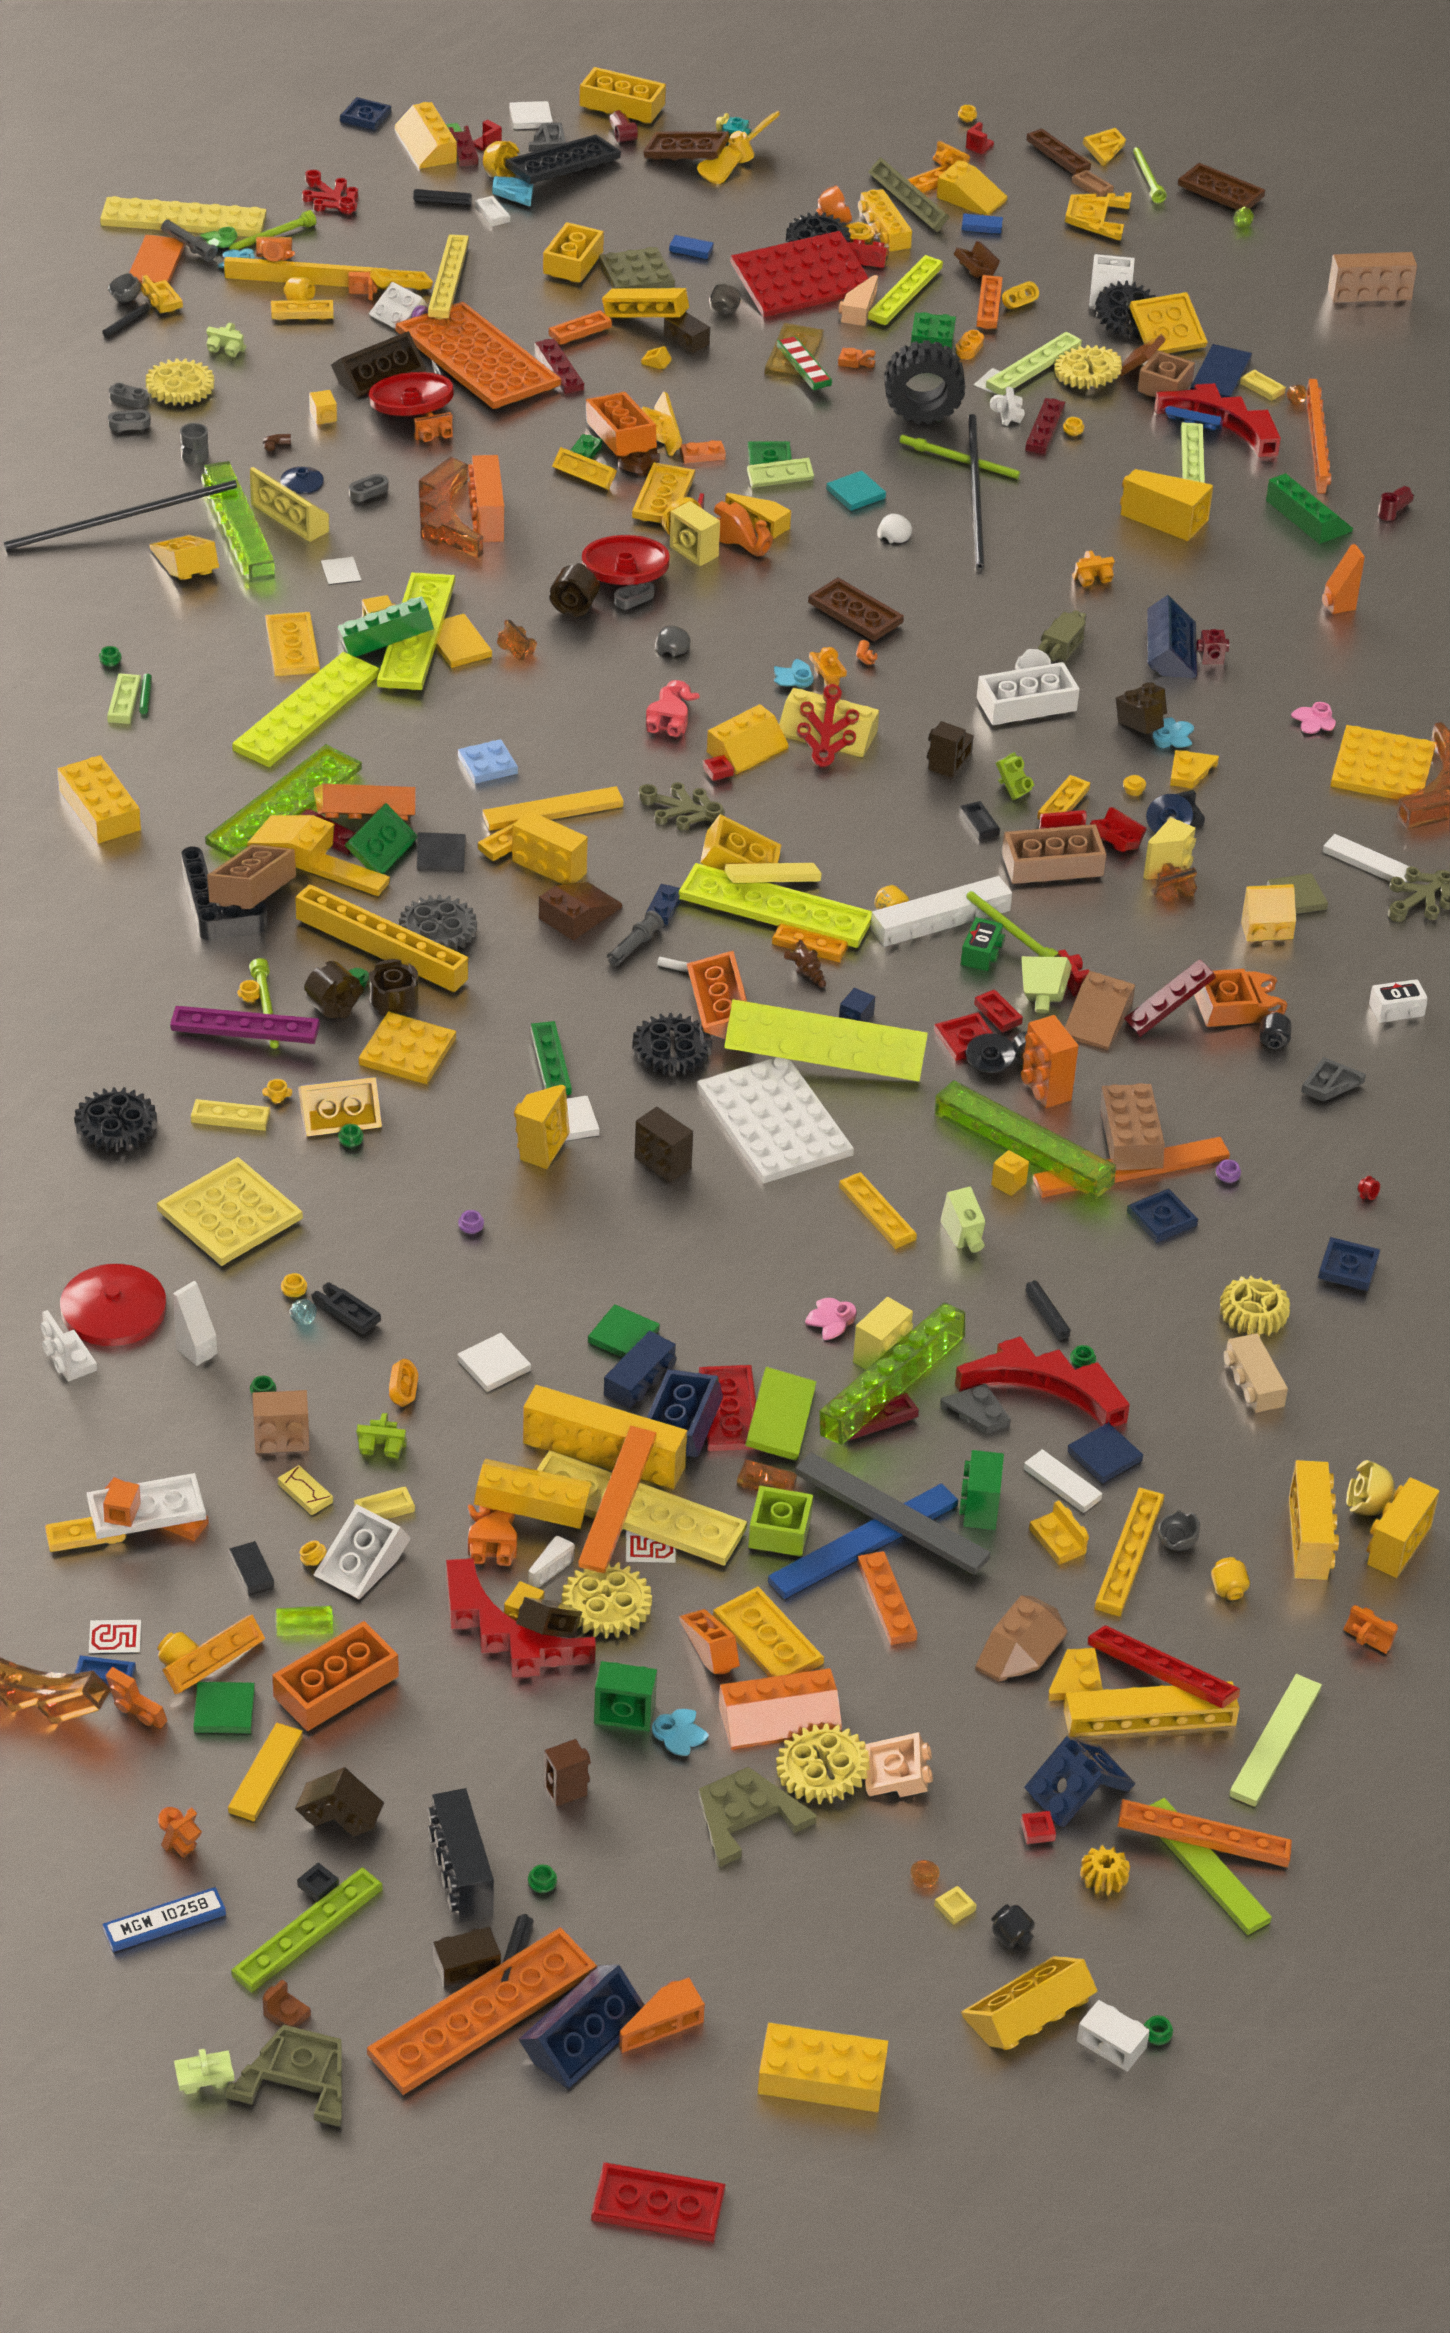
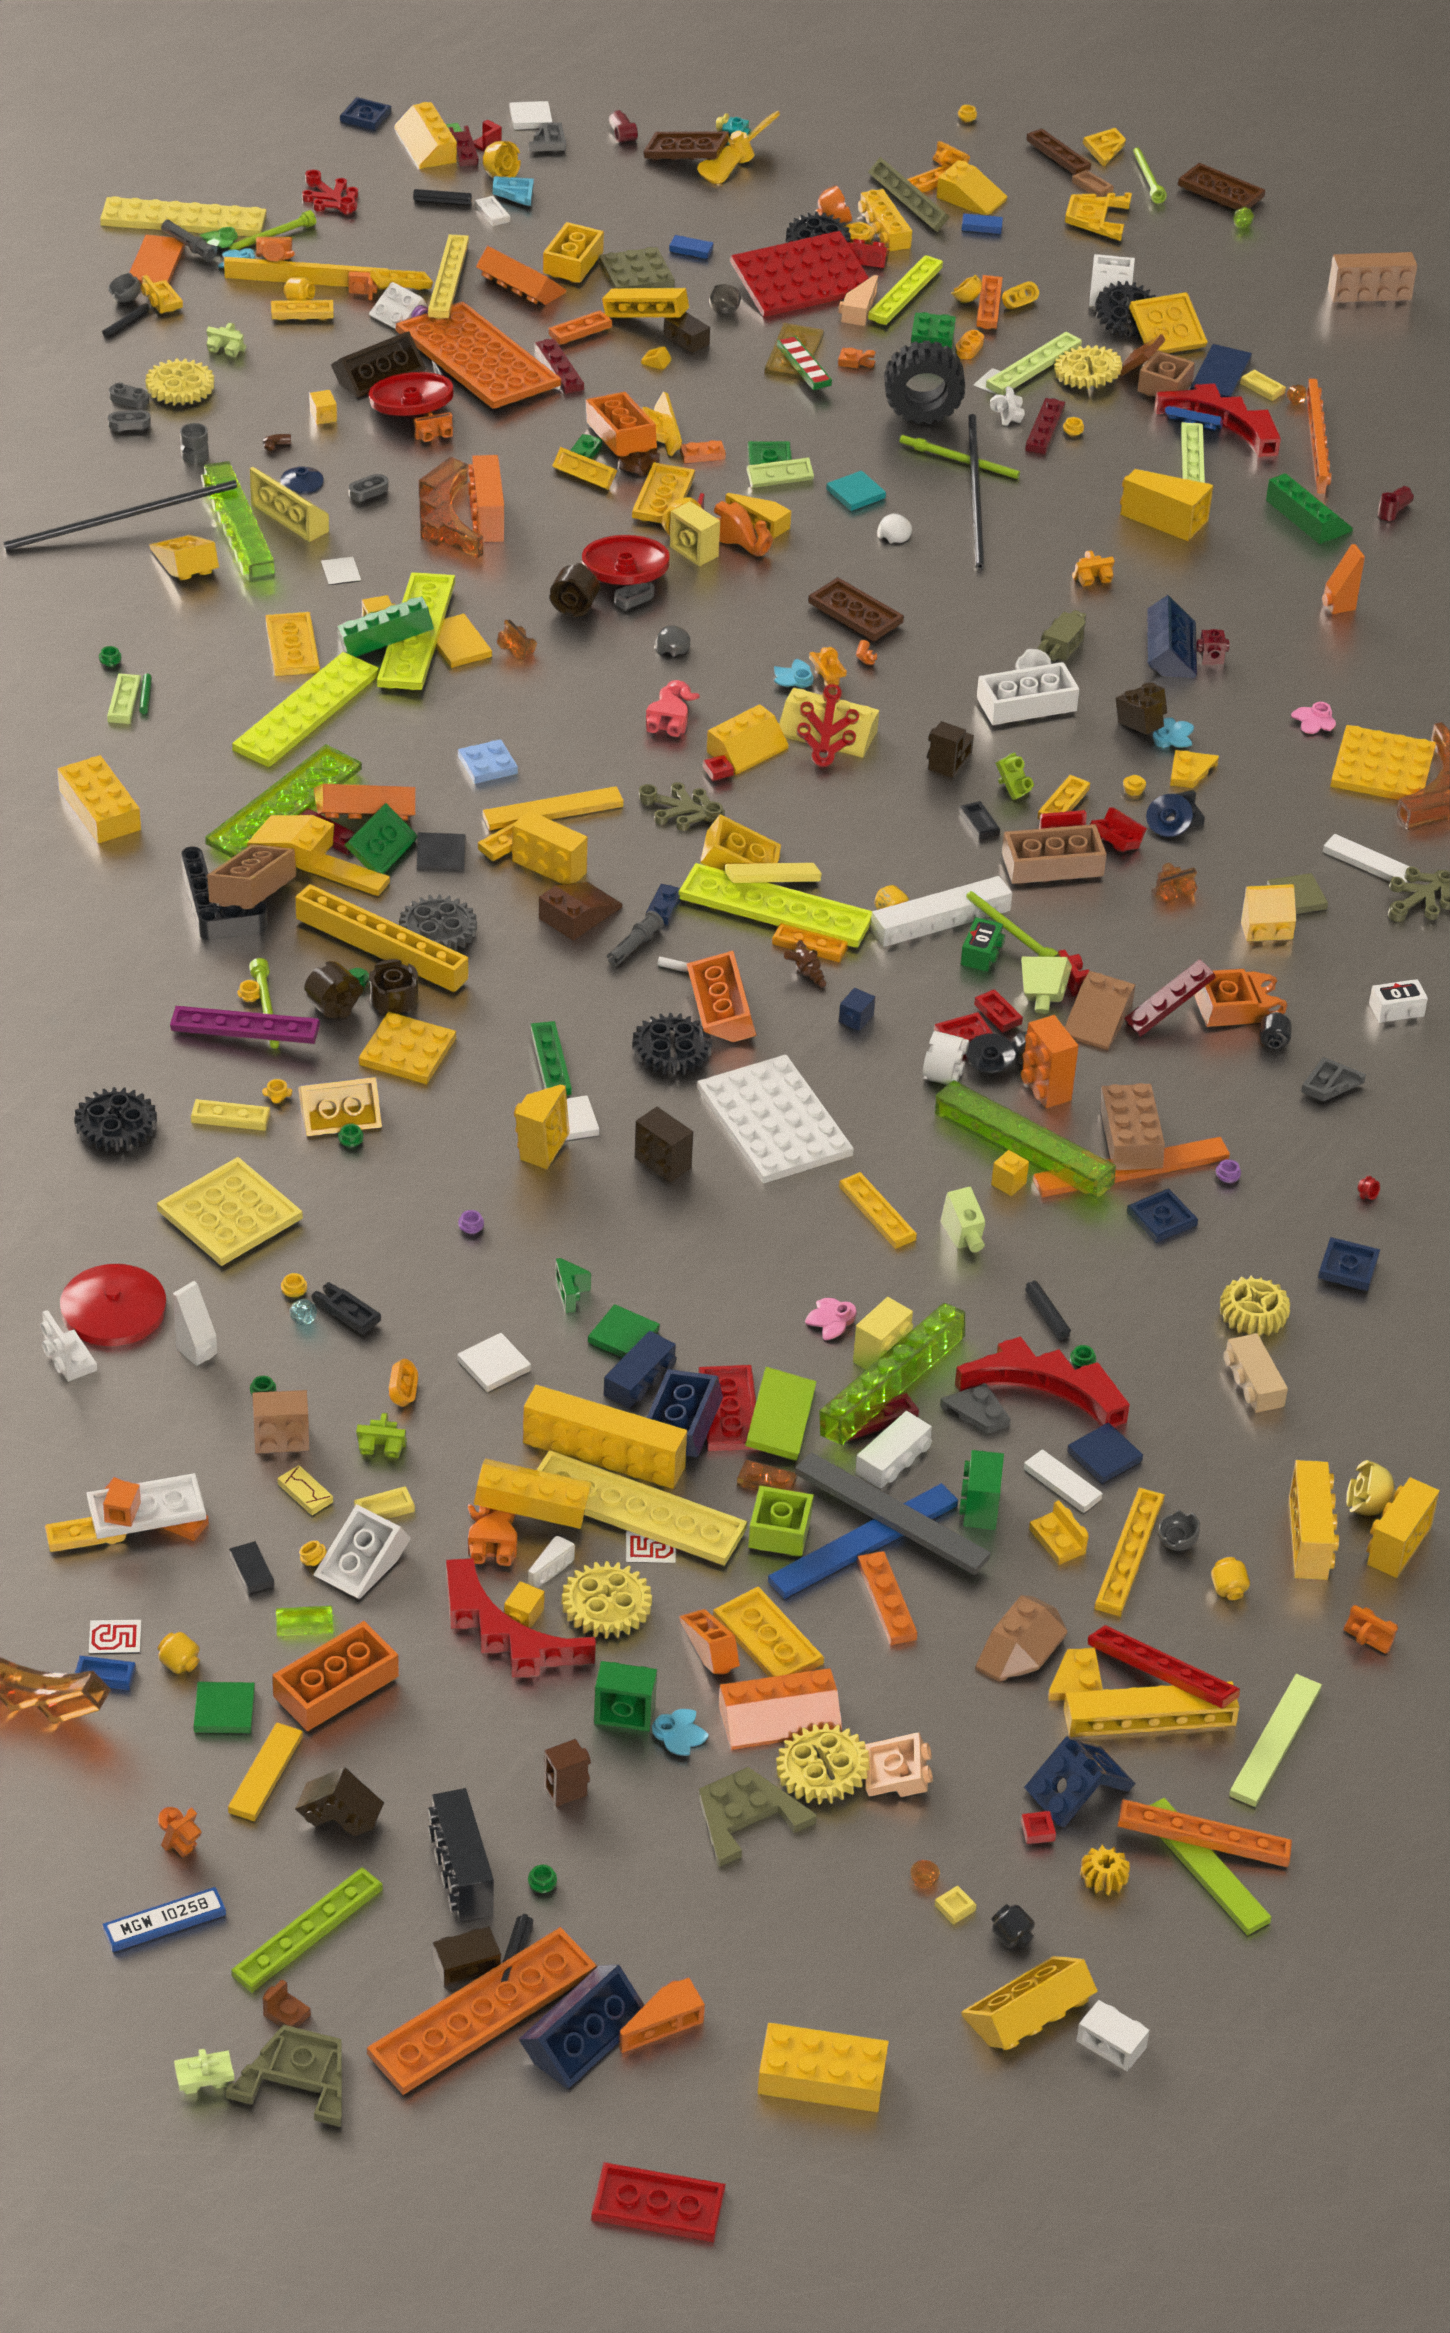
orange plate [105,1667,167,1729] -> none
light orange tile [162,1614,265,1694] -> none
black plate [297,1862,339,1902] -> none
black plate [505,134,621,184] -> none
dark brown brick [516,1597,583,1638] -> none
orange tile [578,1425,657,1574] -> none
yellow brick [579,67,666,123] -> none
neon yellow plate [724,999,928,1082] -> none
reddish brown bracket [953,241,1000,278] -> none
red panel [965,122,994,155] -> none
light yellow slope [1143,817,1196,880] -> none
green plate [1144,2015,1173,2045] -> none
none -> orange slope [476,245,567,305]
none -> green slope [555,1258,591,1313]
none -> white brick [855,1411,932,1489]
none -> white brick [922,1031,969,1086]
none -> yellow hair [951,275,982,303]

